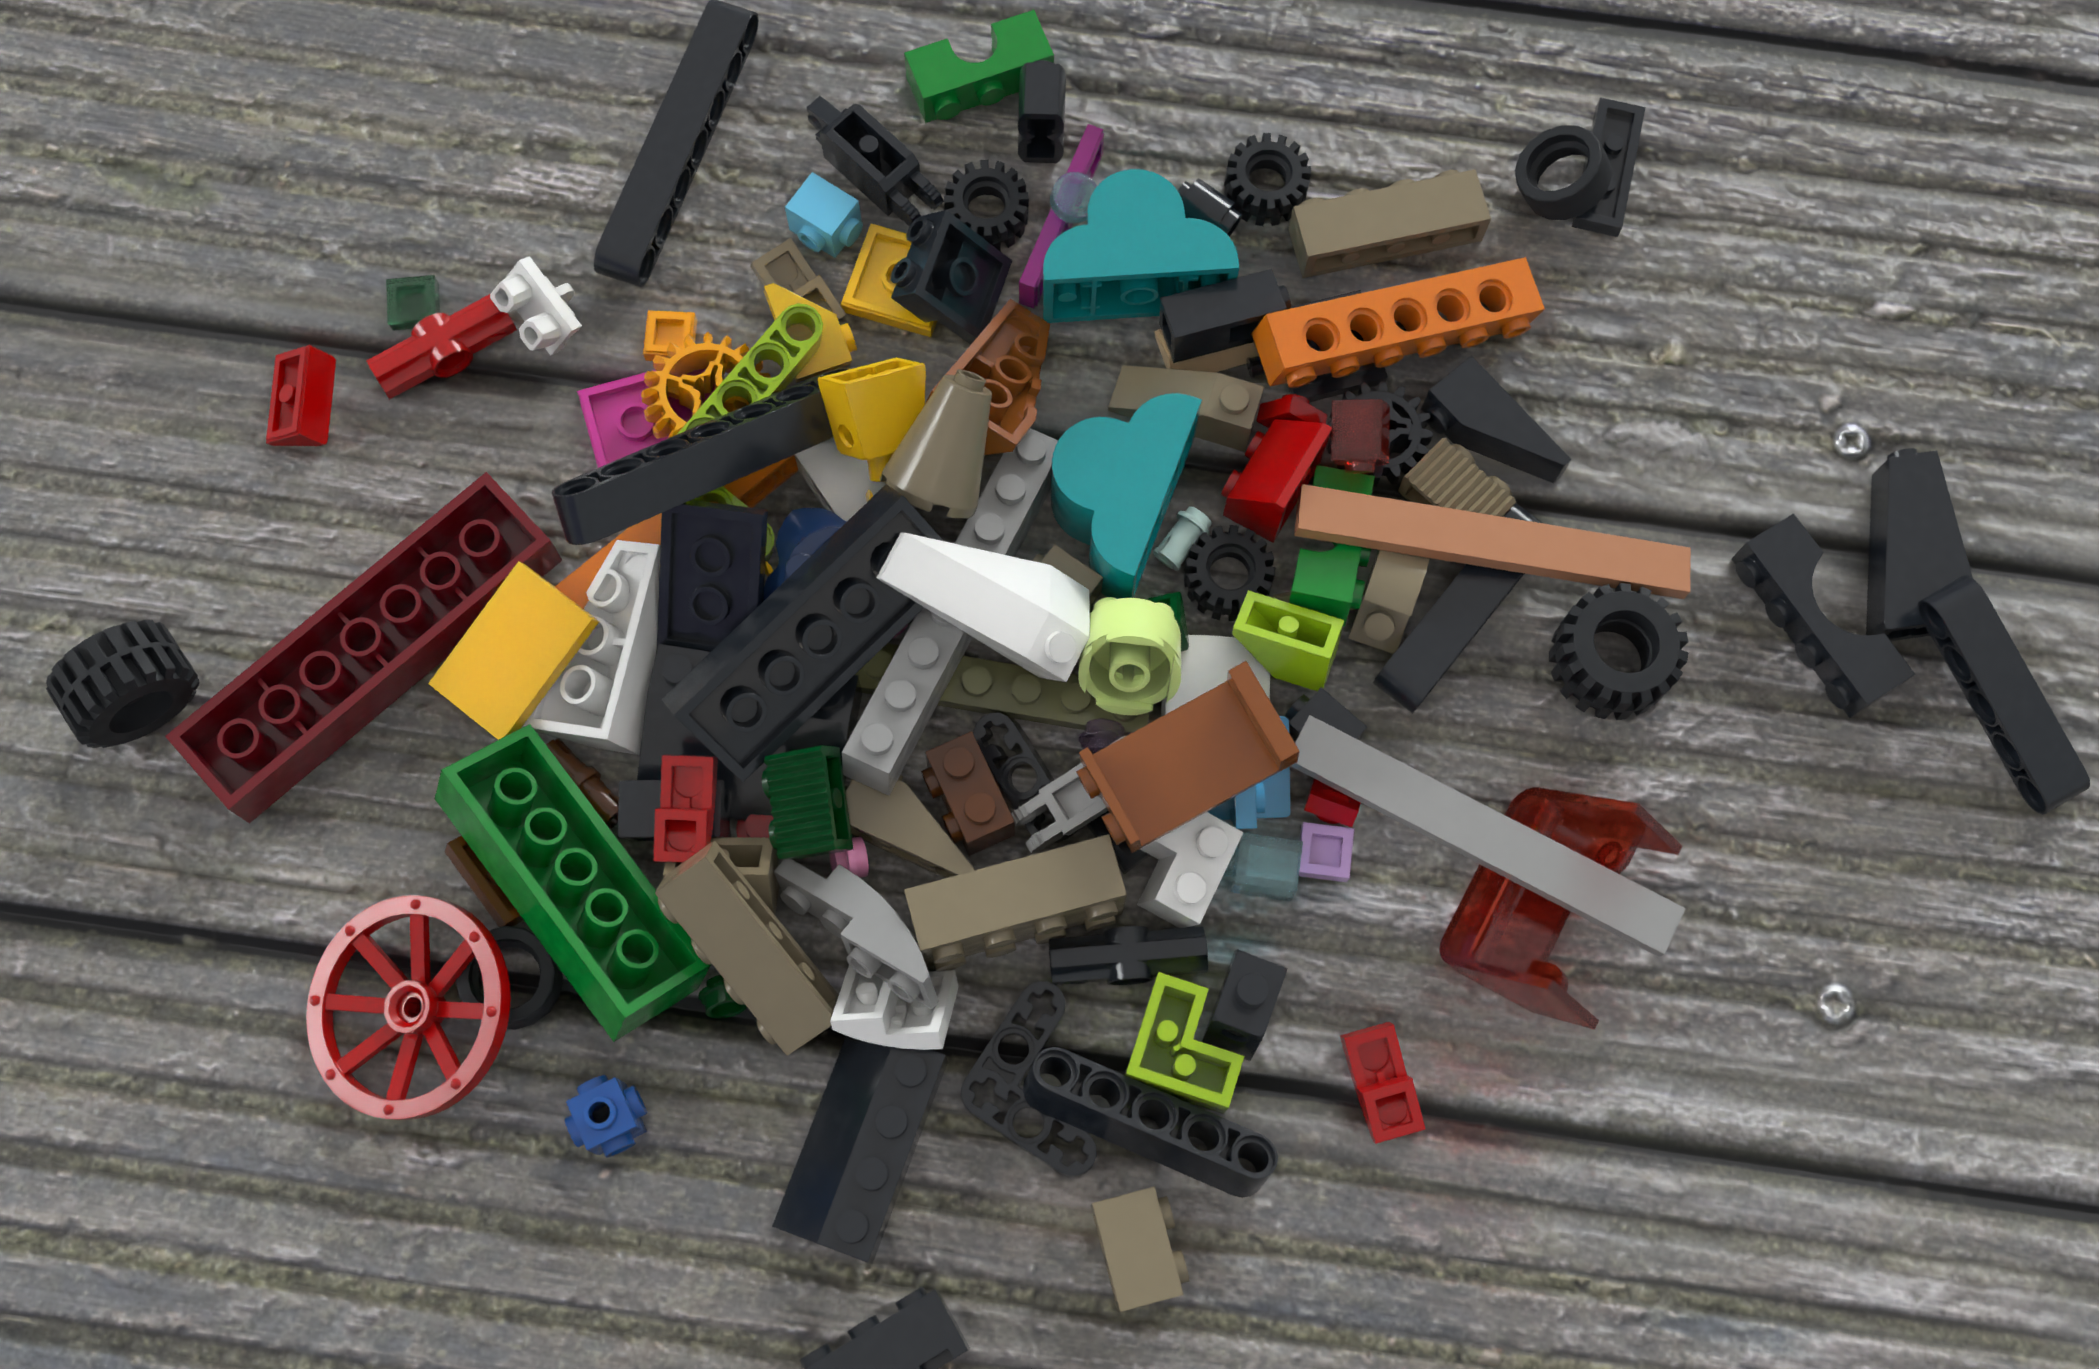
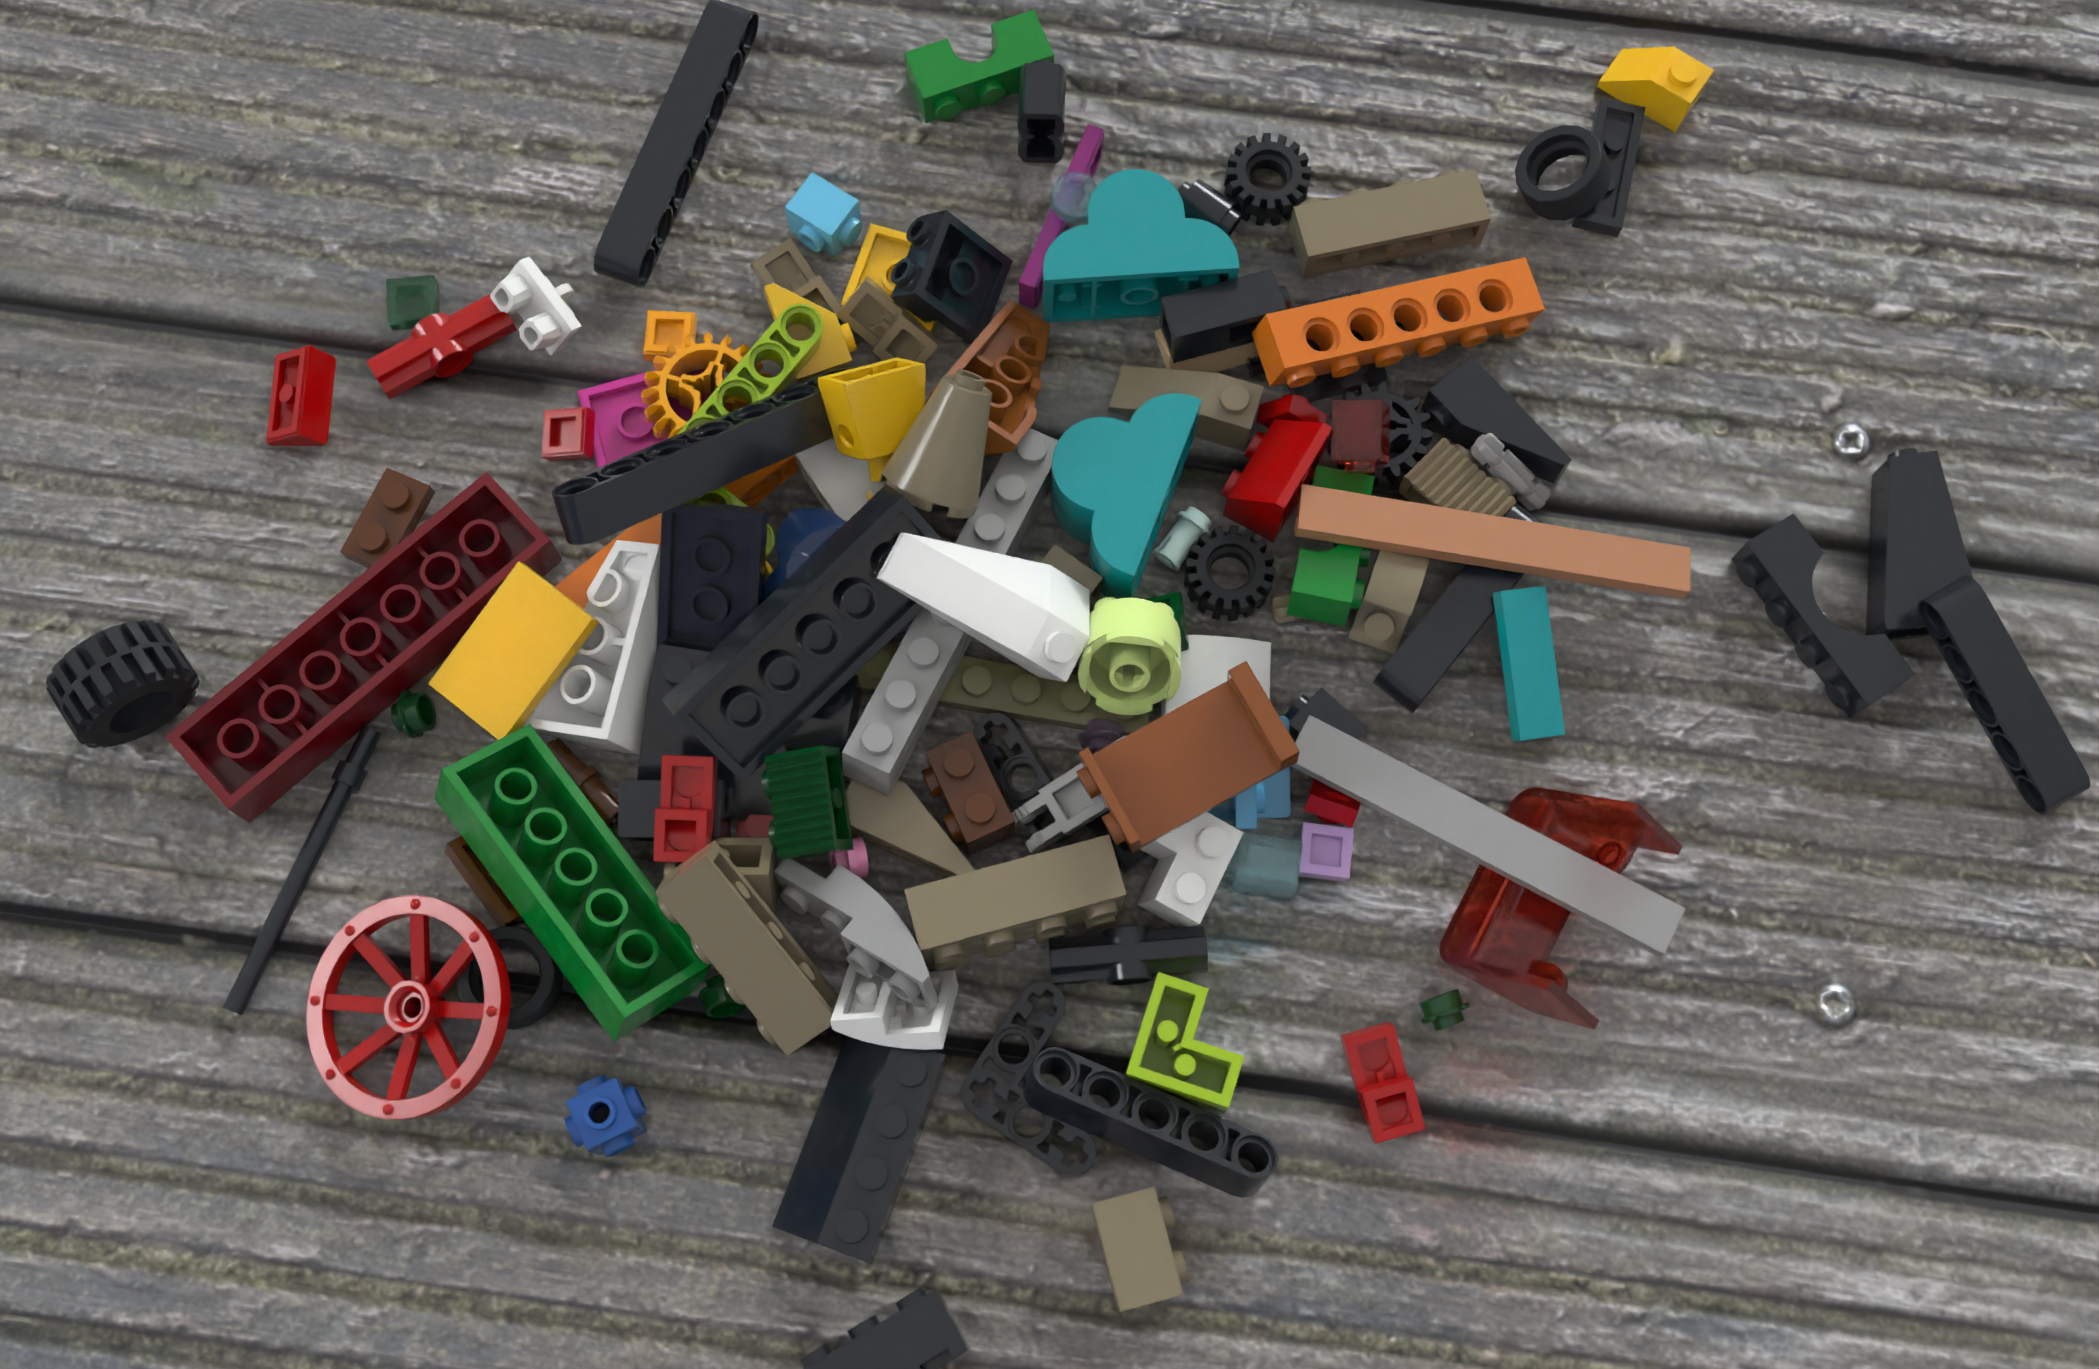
black hinge [807,96,944,227] -> none
black tyre [944,160,1029,251] -> none
black torso [1202,949,1288,1061] -> none
lime slope [1232,590,1344,691] -> none
black tyre [1549,583,1689,720] -> none
none -> black bar [223,725,381,1015]
none -> reddish brown plate [340,468,435,568]
none -> dark green plate [391,690,436,738]
none -> red tile [542,407,595,461]
none -> dark tan slope [836,276,940,363]
none -> dark green plate [1419,989,1470,1031]
none -> light grey axle [1470,433,1551,510]
none -> teal tile [1493,586,1565,741]
none -> yellow slope [1596,46,1714,133]

